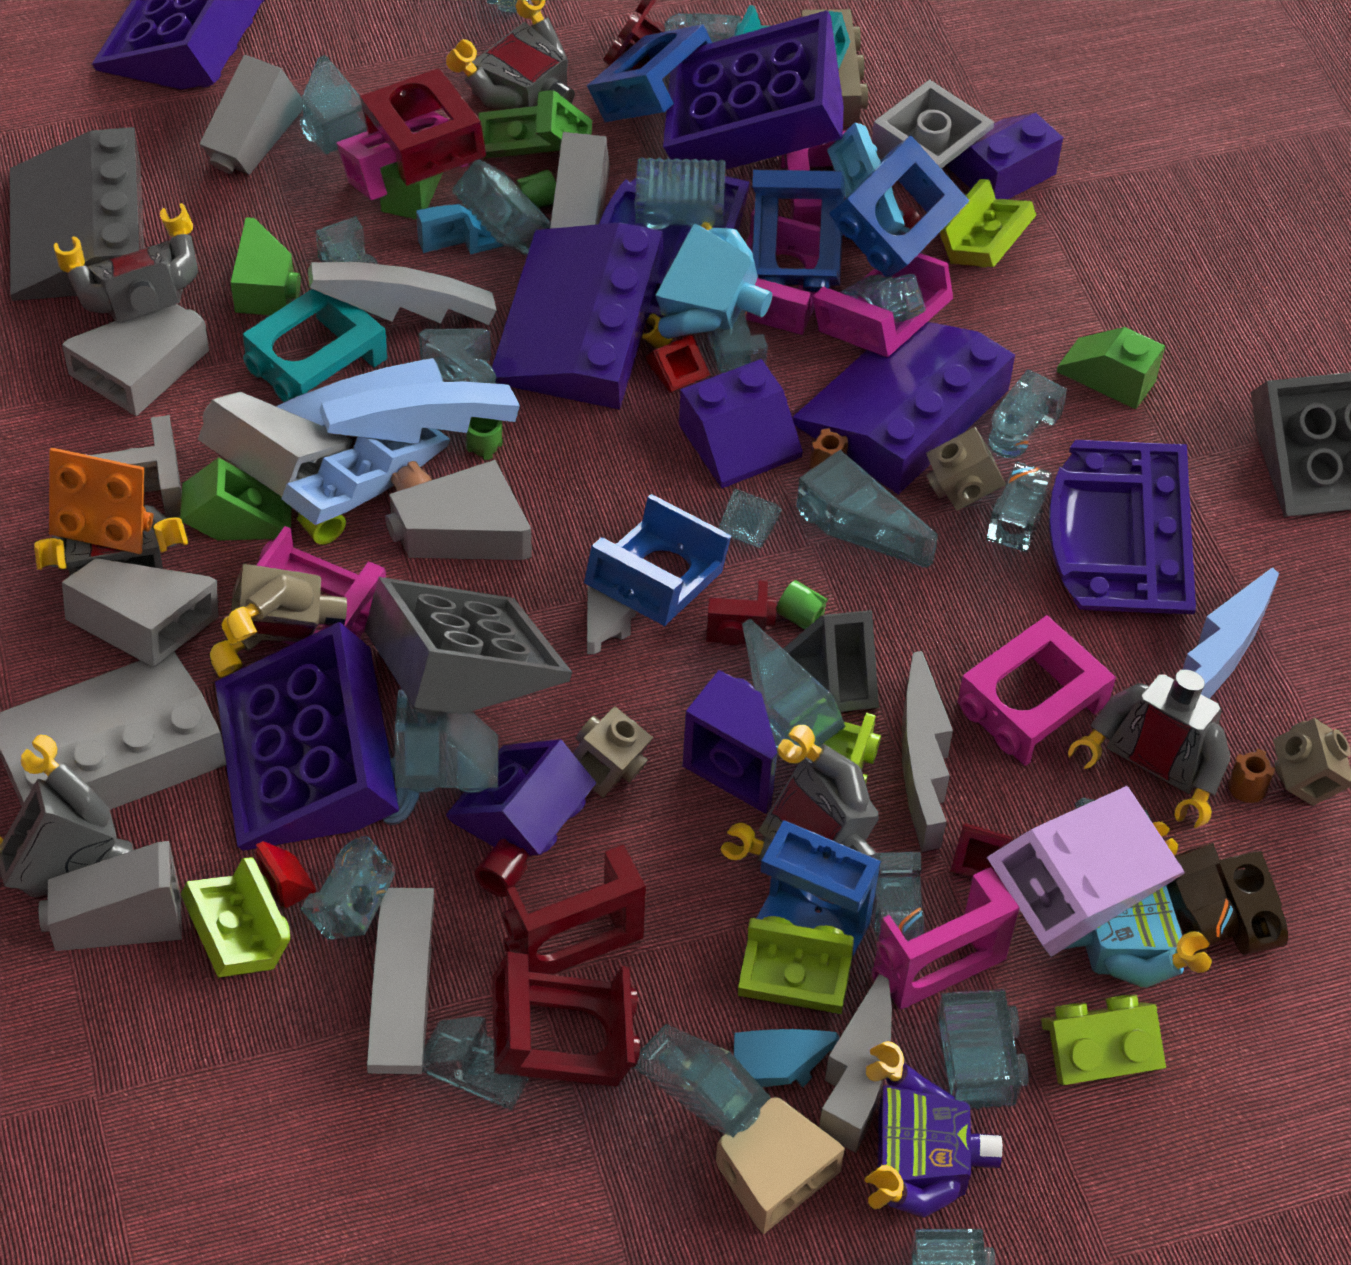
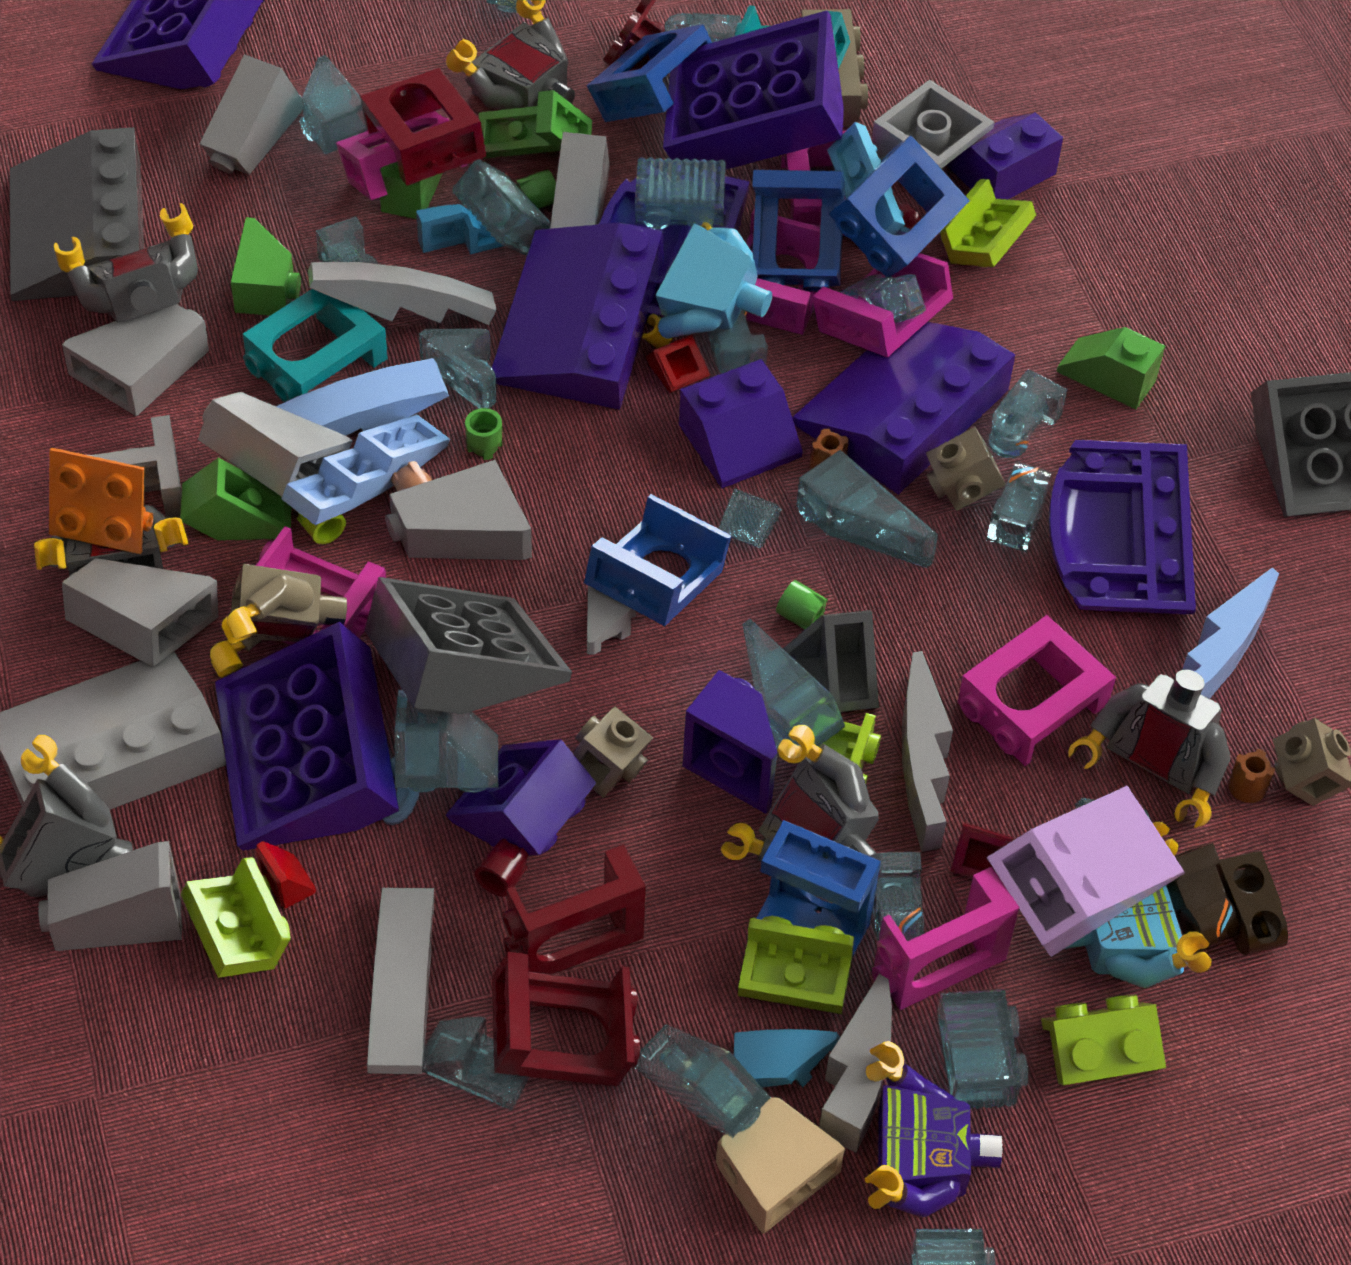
clear light blue leg [300,836,396,940] -> none
light blue slope [320,381,520,444] -> none
dark red bracket [706,579,777,645] -> none

